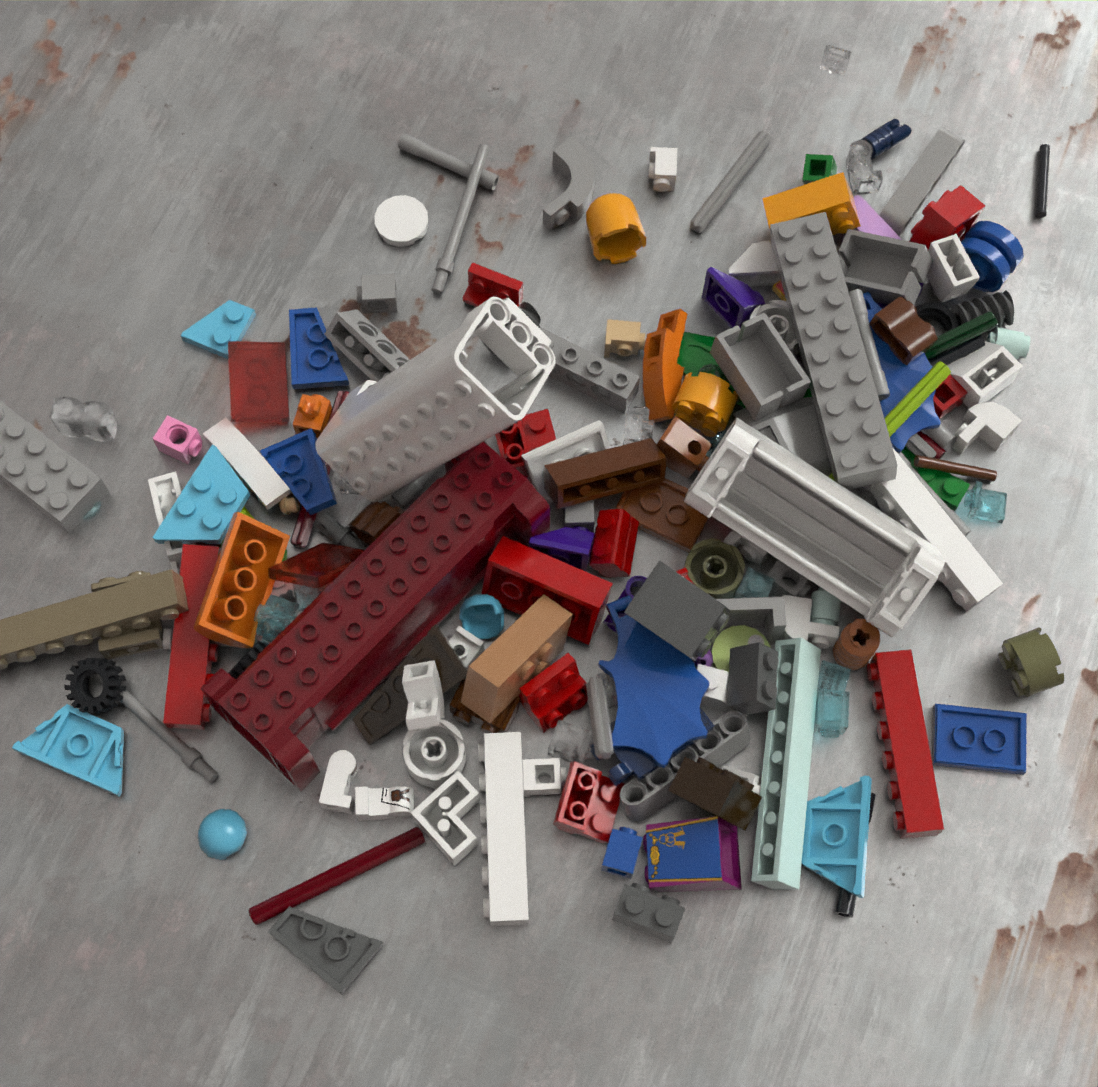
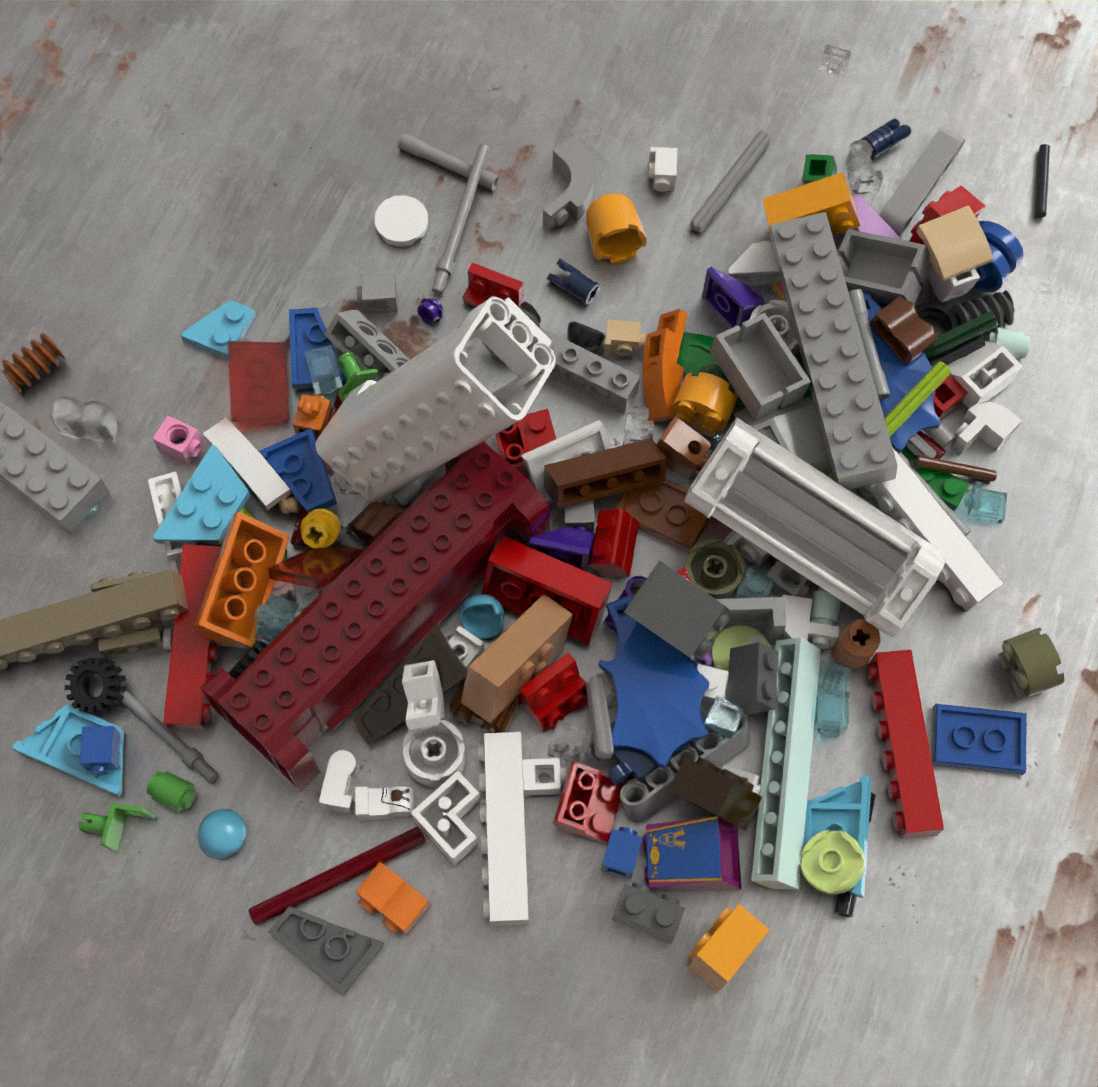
none -> dark orange piece [1,333,66,394]
none -> bright green bracket [79,803,156,851]
none -> blue brick [80,726,121,775]
none -> bright green brick [146,771,196,812]
none -> yellow piece [301,508,341,548]
none -> clear light blue brick [304,345,343,394]
none -> bright green bracket [336,352,379,403]
none -> orange brick [355,862,431,935]
none -> dark purple plate [417,298,443,324]
none -> dark blue hinge [547,258,600,305]
none -> black brick [567,321,605,351]
none -> light orange brick [688,904,770,993]
none -> clear light blue tile [703,695,745,739]
none -> yellowish green tile [801,830,865,895]
none -> tan slope [917,205,993,281]

